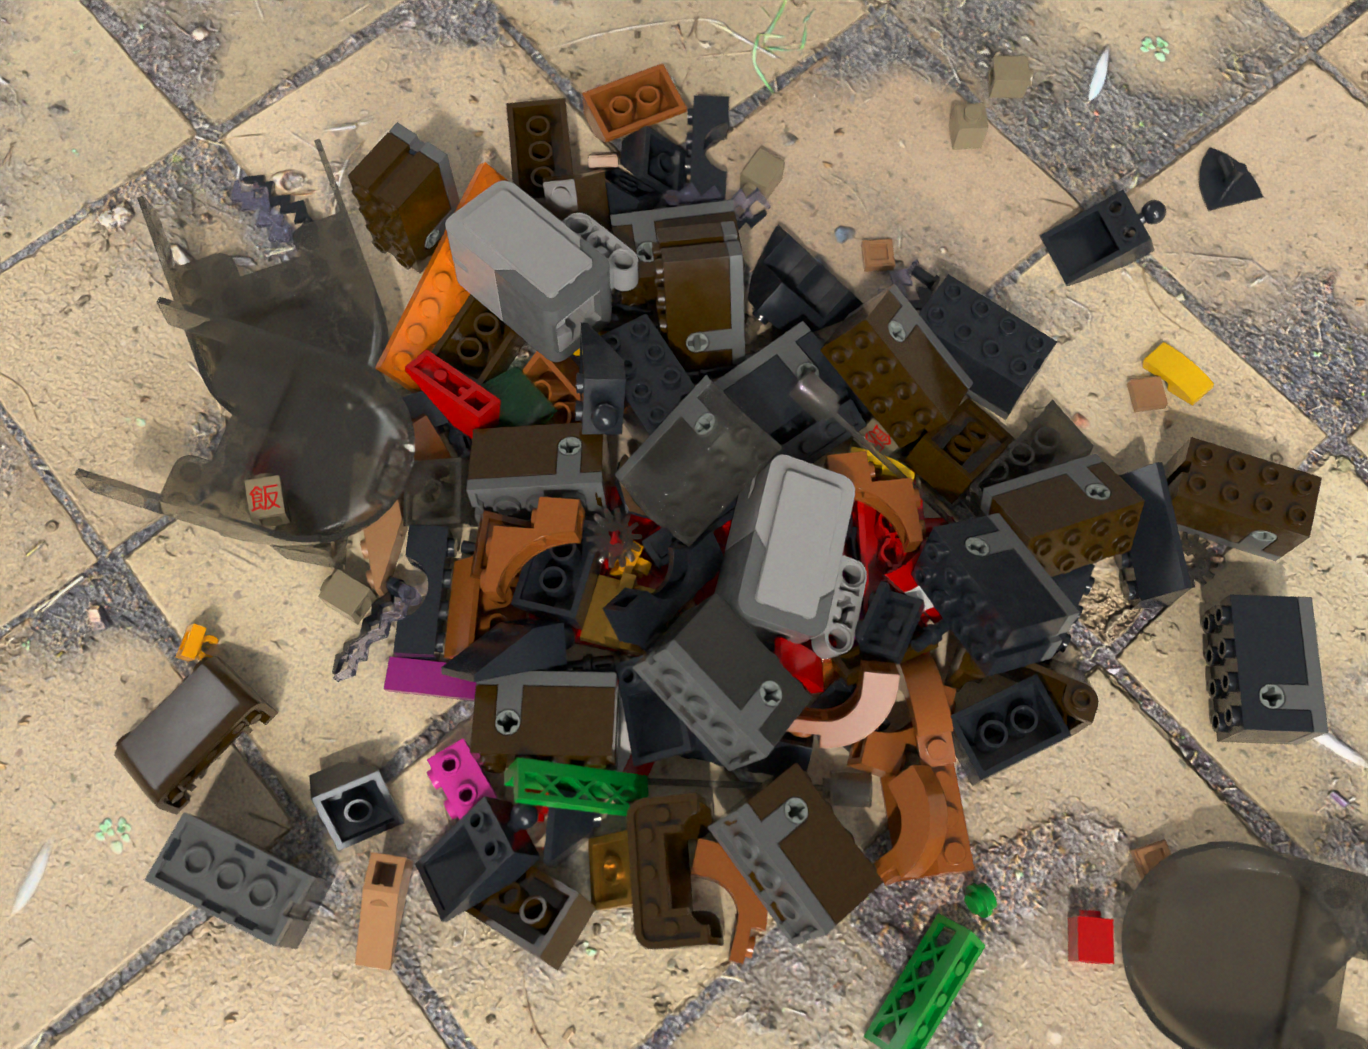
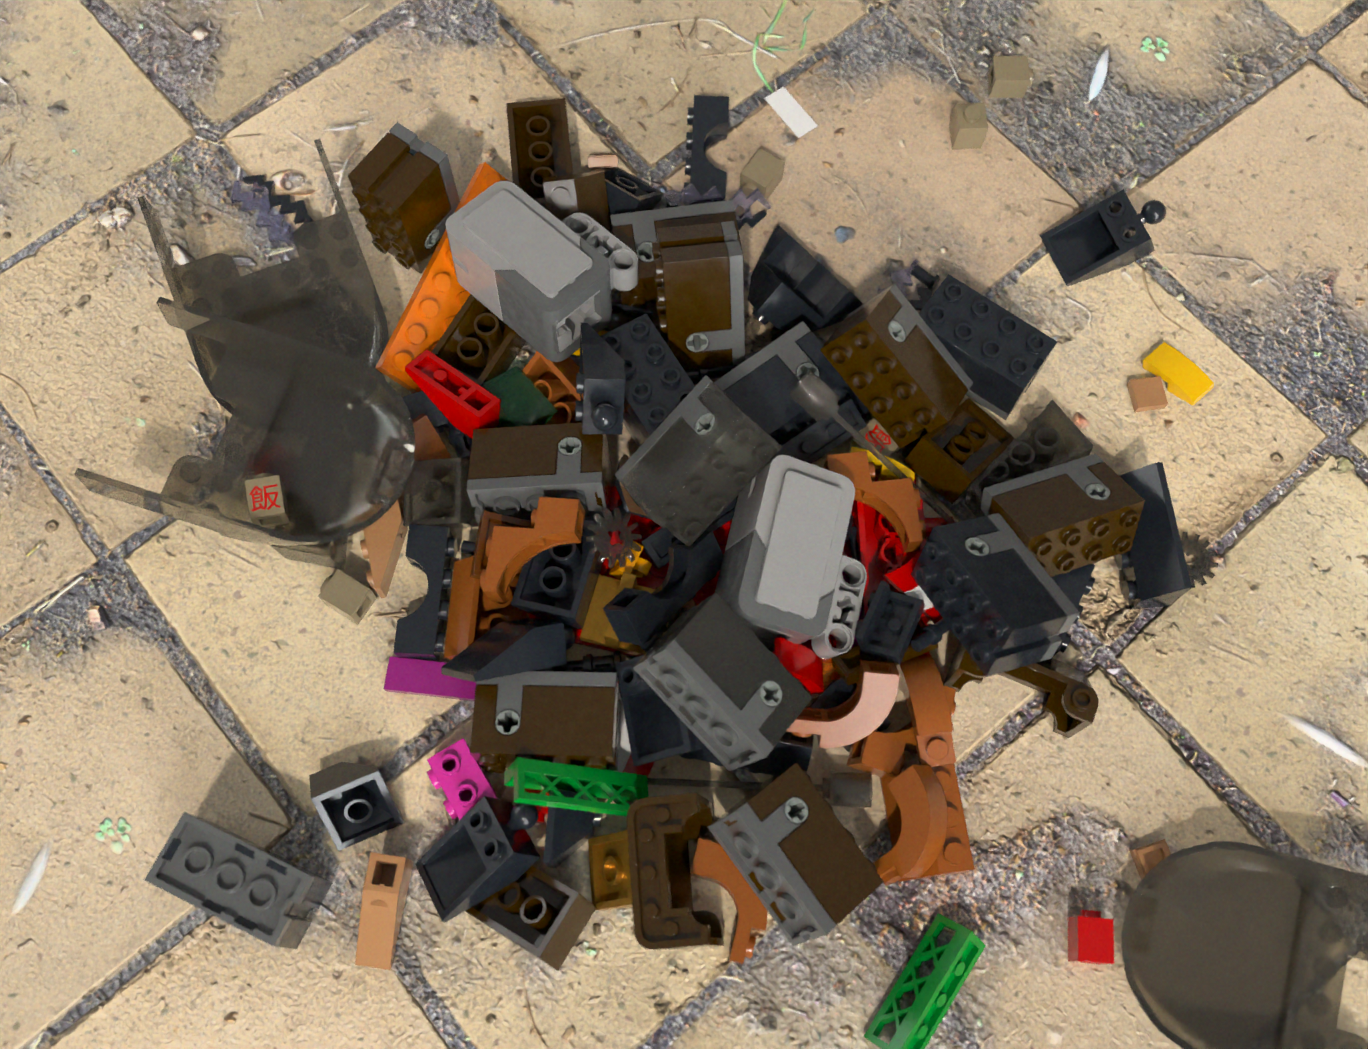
dark brown windscreen [114,656,278,815] -> none
light orange tile [175,623,219,662] -> none
clear purple piece [332,576,423,682] -> none
dark orange slope [582,63,687,143] -> none
black slope [620,125,688,204] -> none
medium nougat tile [861,239,895,272] -> none
black slope [951,674,1072,786] -> none
green plate [964,882,997,918] -> none
dark brown piece [1164,437,1322,561] -> none
black shield [1198,147,1263,211] -> none
black piece [1202,594,1329,745] -> none
none -> white sticker [764,87,818,138]

